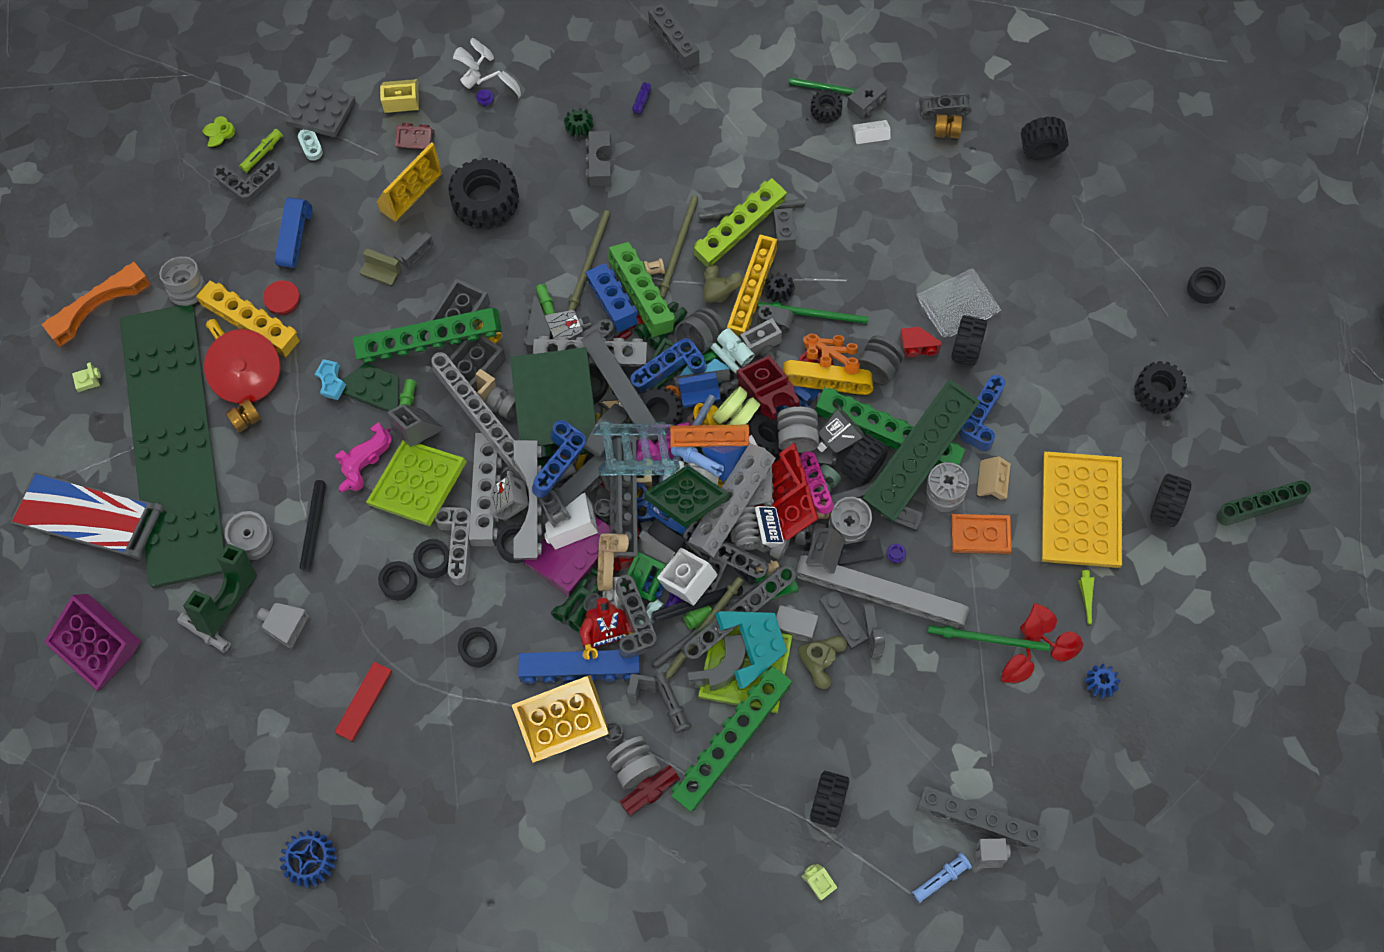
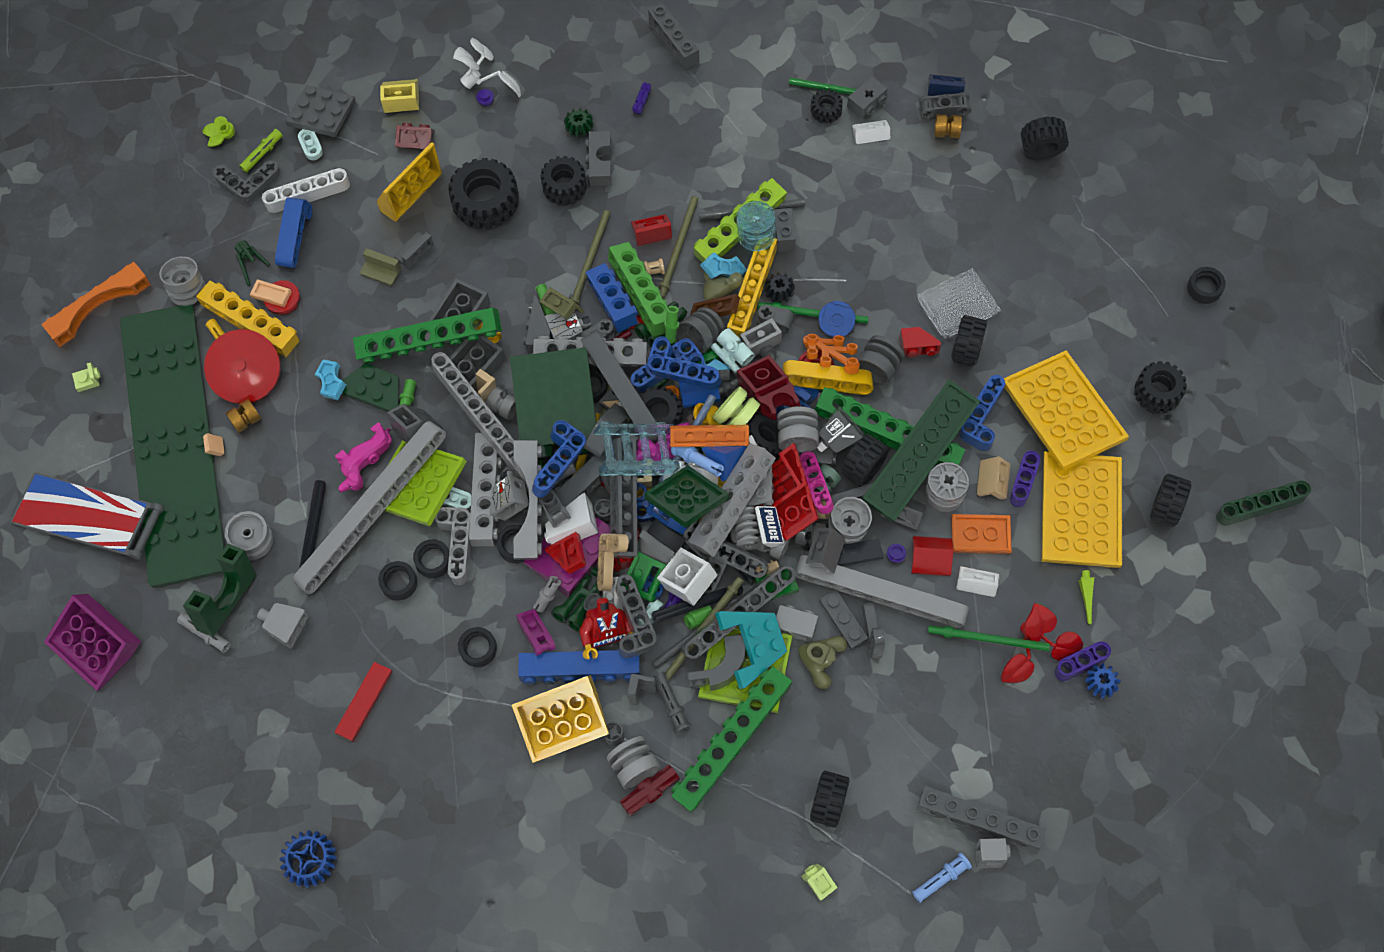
none -> light nougat tile [203,433,225,457]
none -> dark green plant [235,240,270,286]
none -> light nougat tile [250,279,292,308]
none -> white beam [262,168,350,213]
none -> light grey beam [293,421,446,594]
none -> light aqua plate [443,487,472,511]
none -> magenta plate [516,609,556,656]
none -> light grey pin [533,576,561,613]
none -> olive panel [539,287,584,320]
none -> black tyre [540,156,587,205]
none -> red wing [545,532,586,574]
none -> red slope [631,214,672,246]
none -> blue beam [648,337,722,389]
none -> bright green pin [664,306,679,344]
none -> reddish brown plate [690,294,740,317]
none -> medium azure tile [700,253,747,279]
none -> clear light blue wheel [737,201,776,251]
none -> blue tile [819,301,855,338]
none -> red slope [911,536,954,576]
none -> dark blue slope [927,74,965,99]
none -> white slope [956,566,999,597]
none -> yellow plate [1004,350,1129,471]
none -> dark purple beam [1009,450,1040,507]
none -> dark purple beam [1055,641,1111,682]

